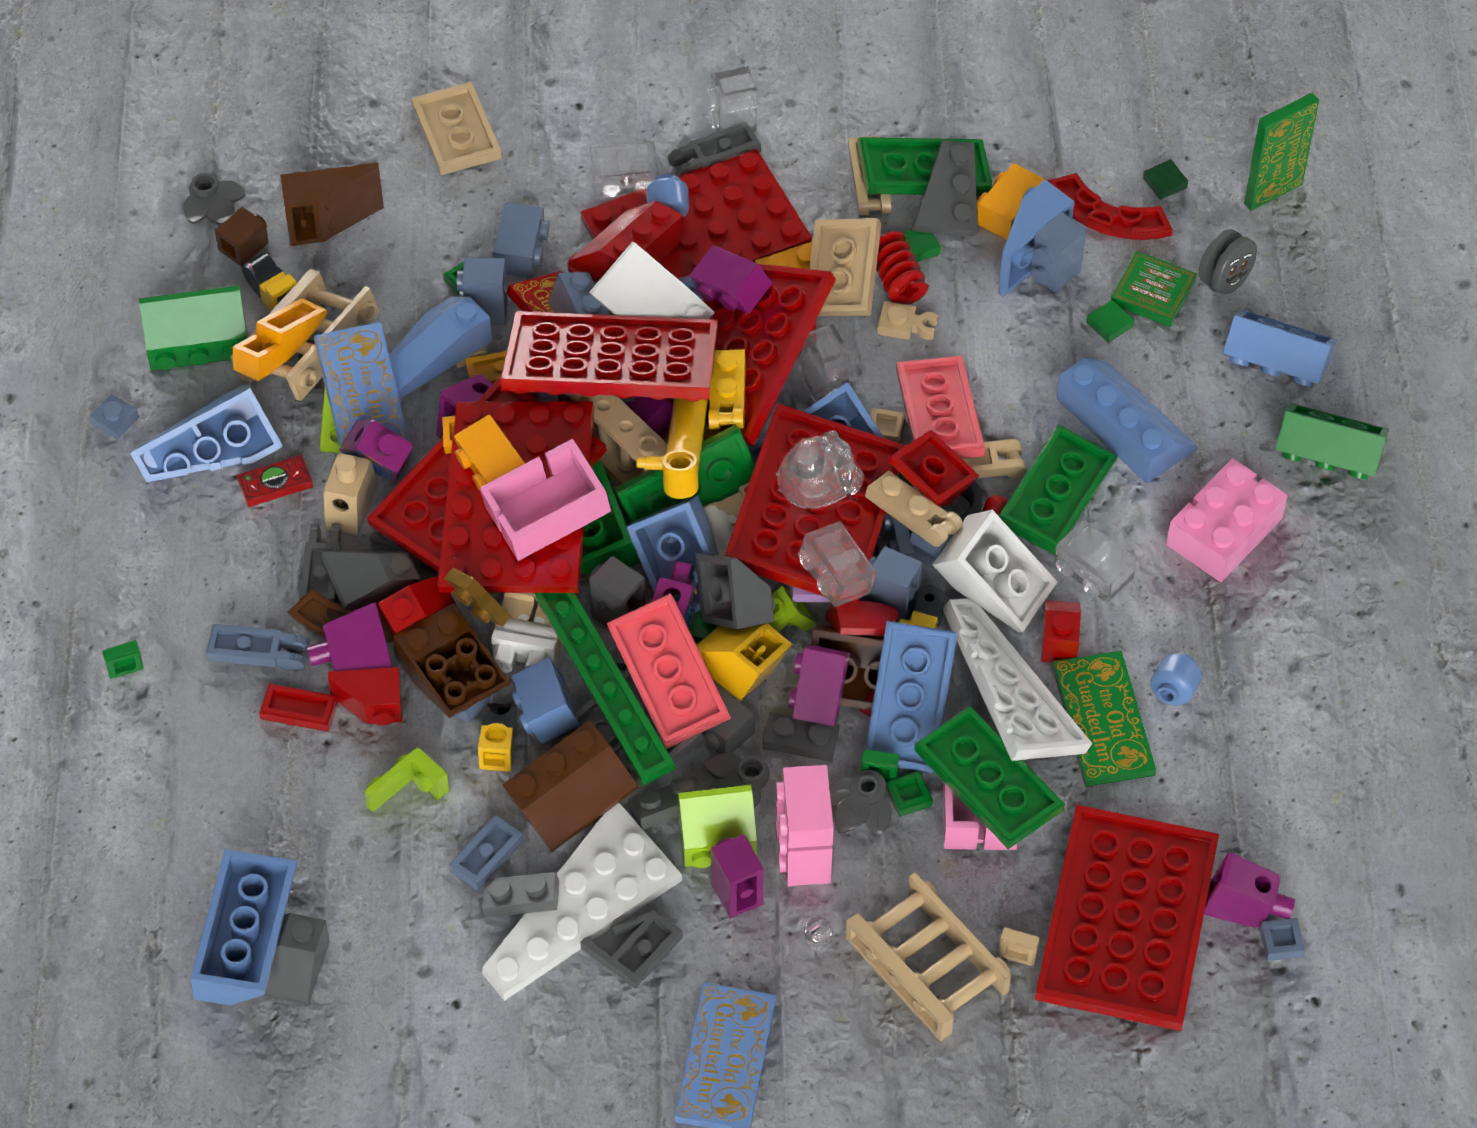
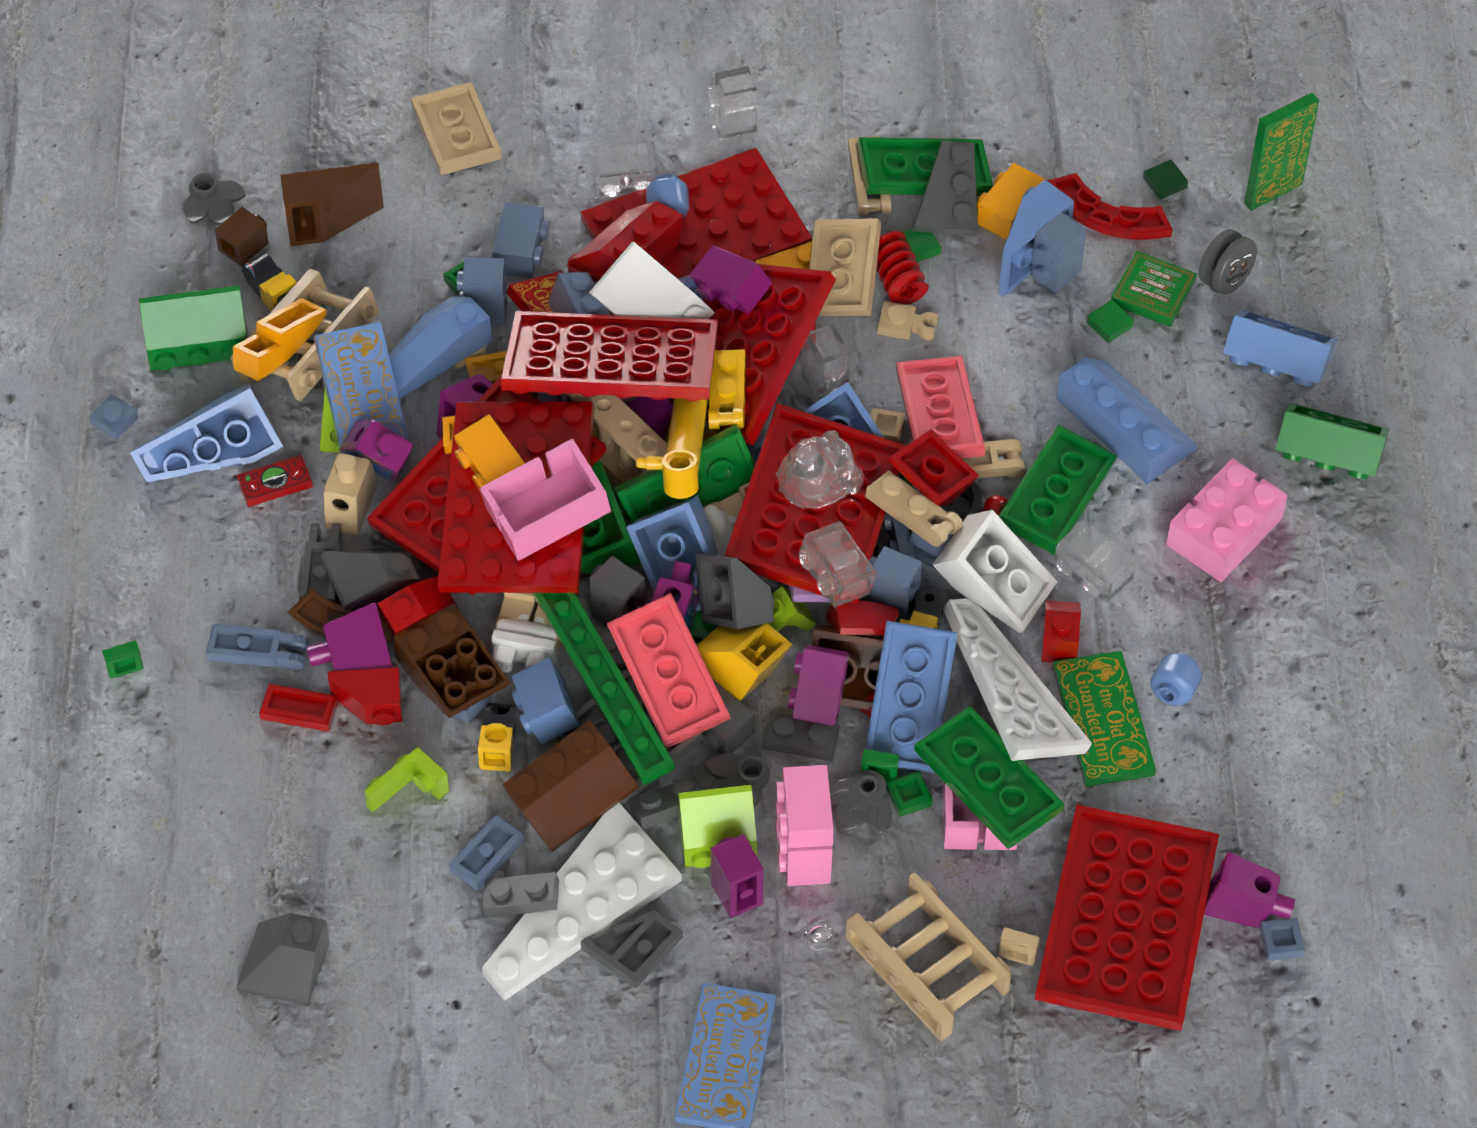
medium blue slope [191,849,297,1005] -> none
pearl gold plate [444,568,511,627] -> none
dark grey hinge [667,121,761,176] -> none

